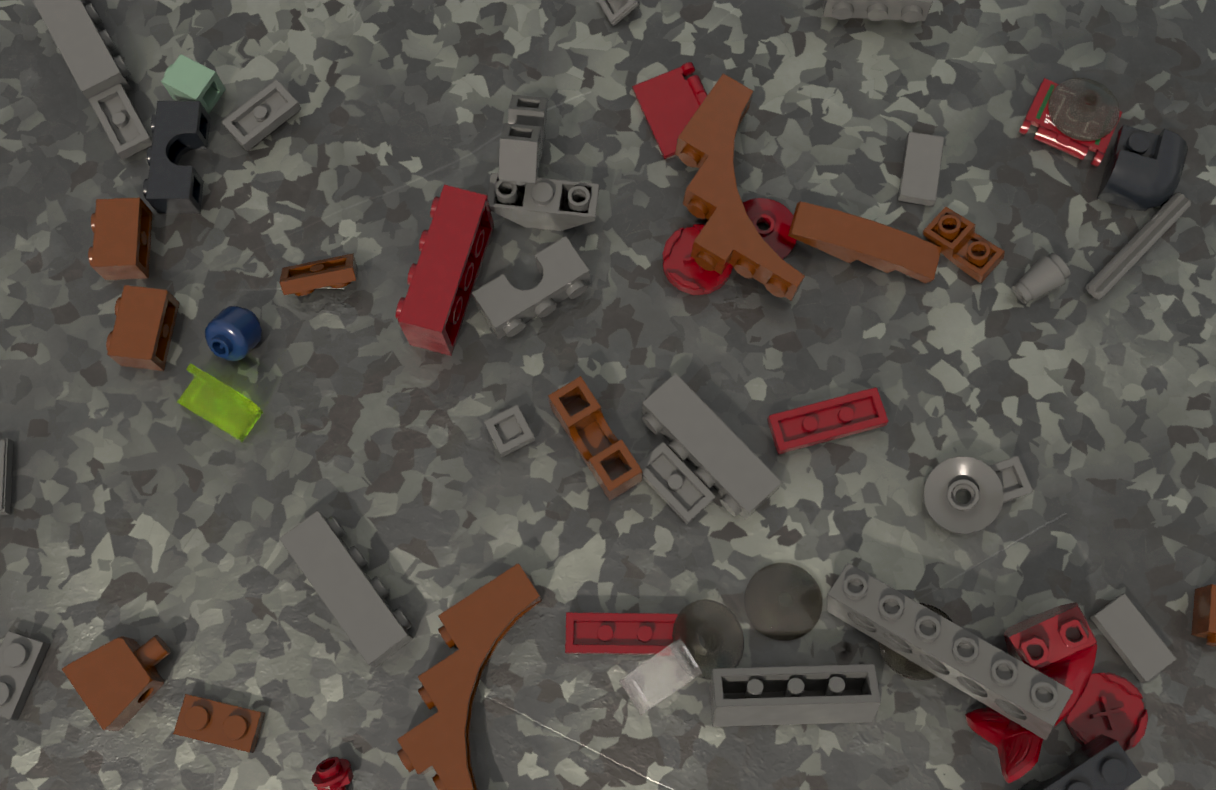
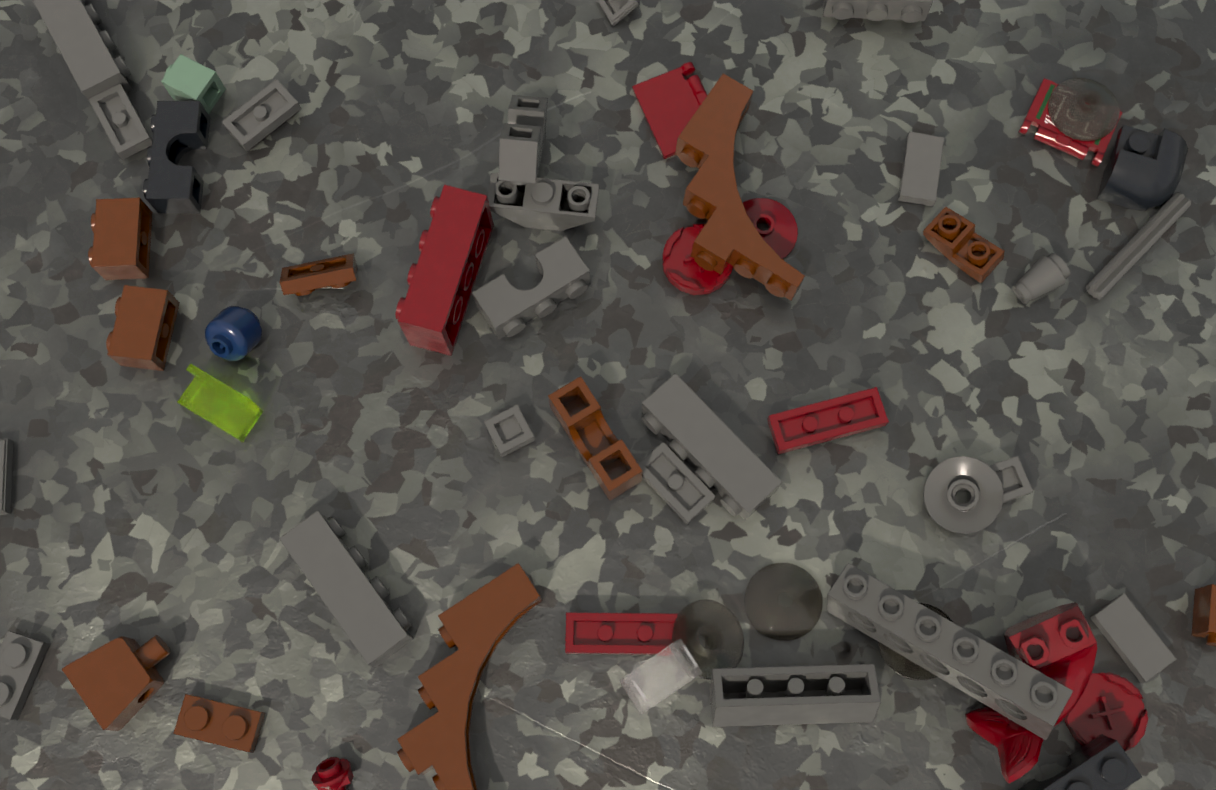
reddish brown slope [788,201,942,284] -> none

